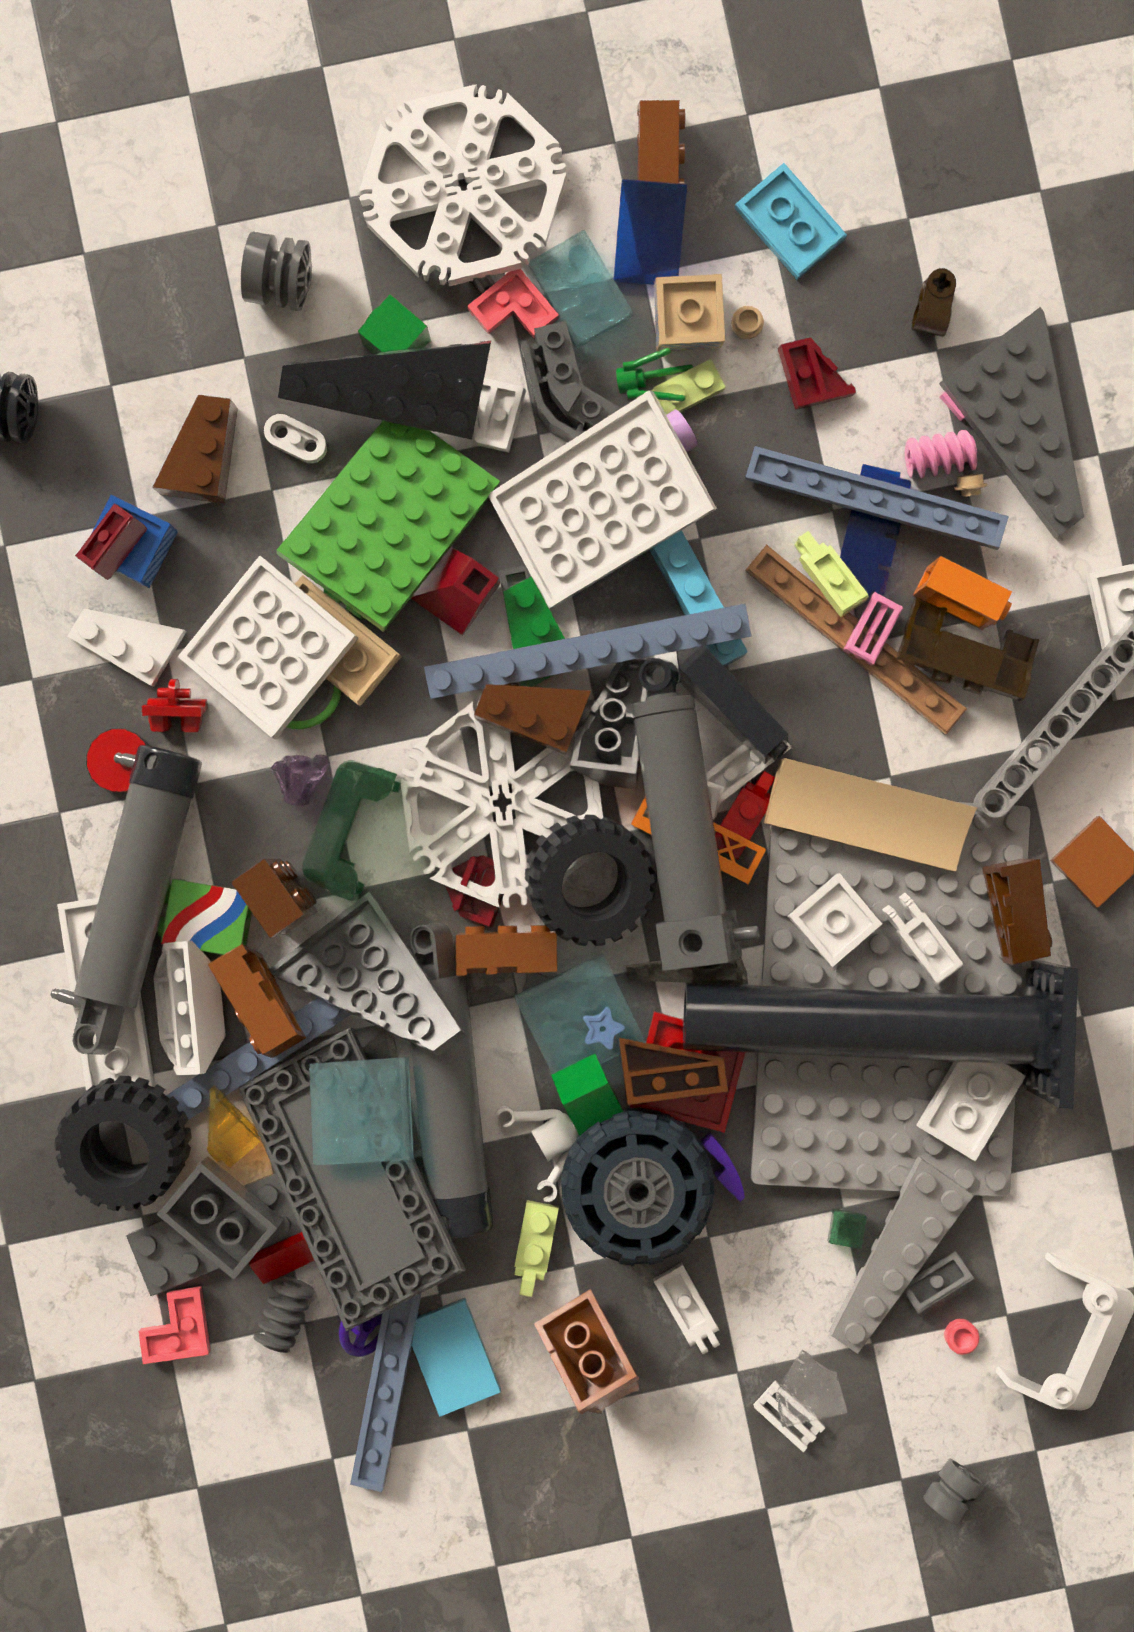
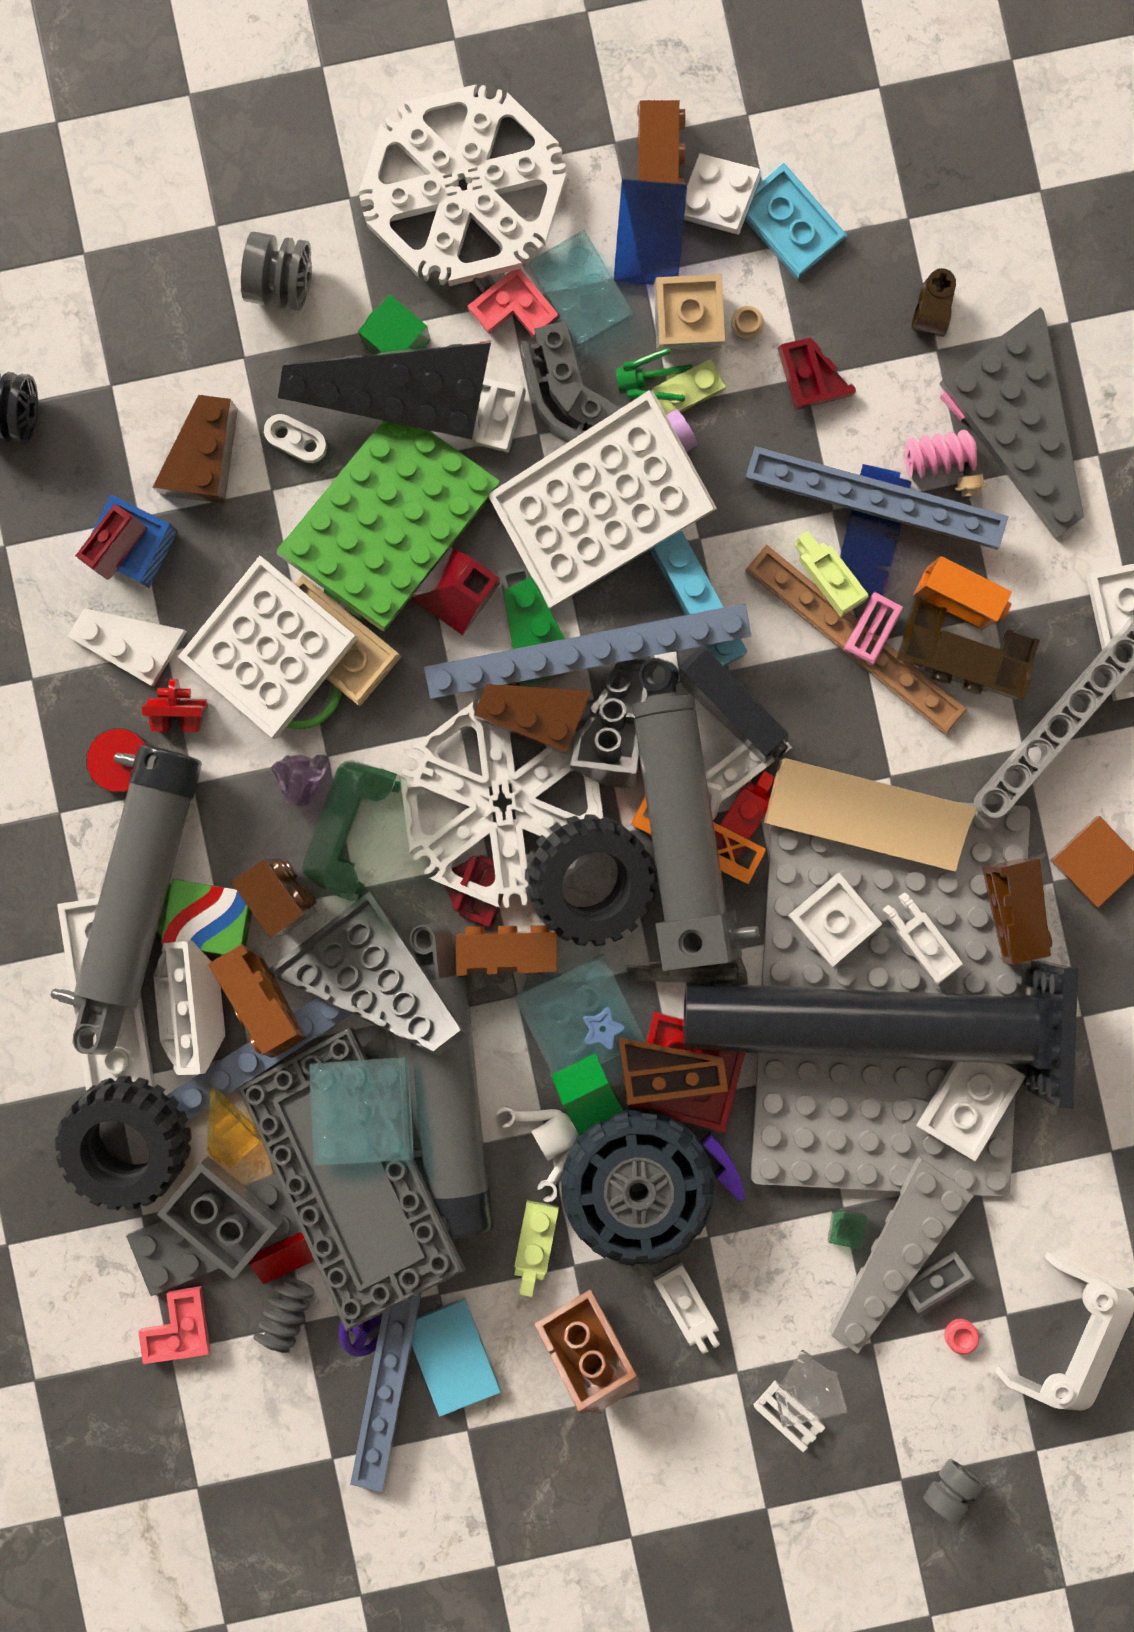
none -> white plate [677,153,761,235]

